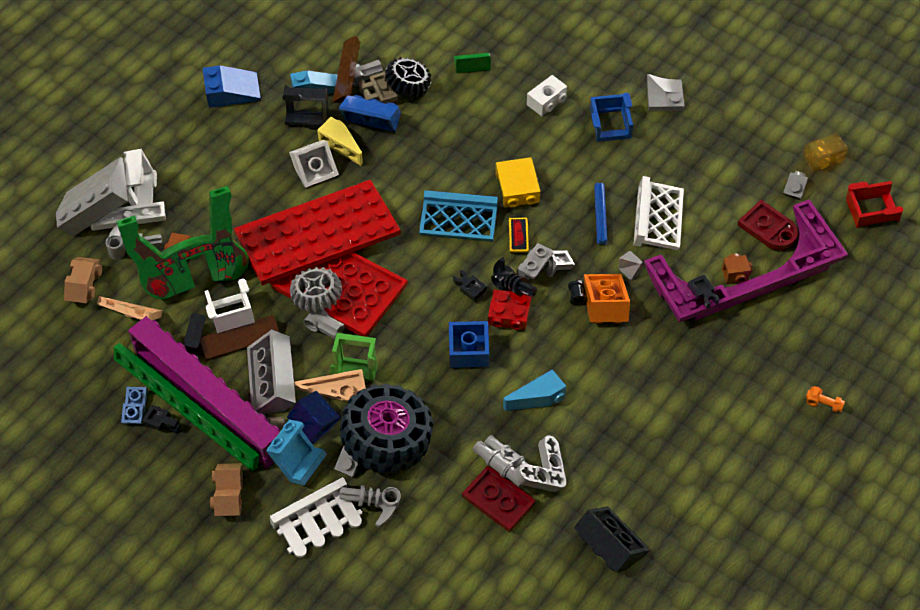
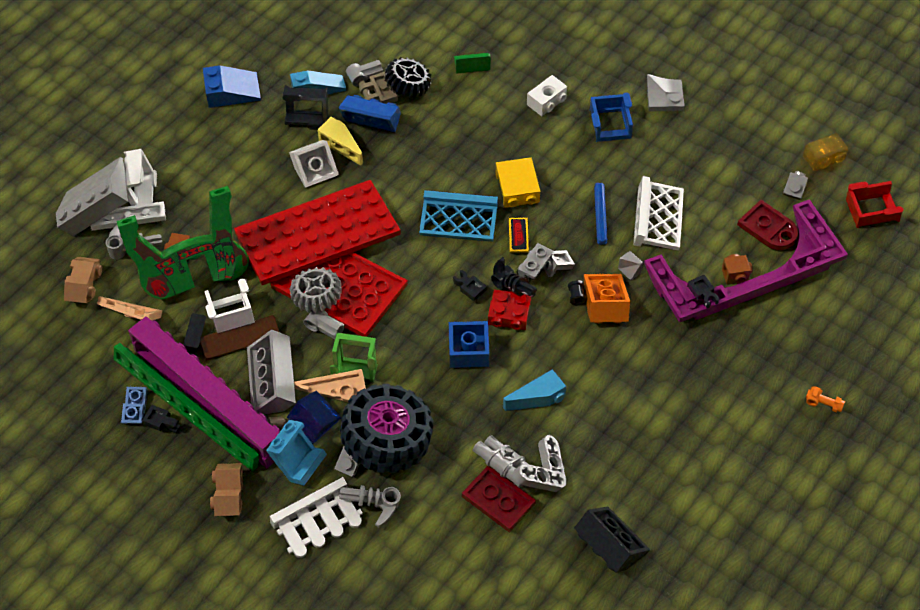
reddish brown slope [333,36,361,103] -> none

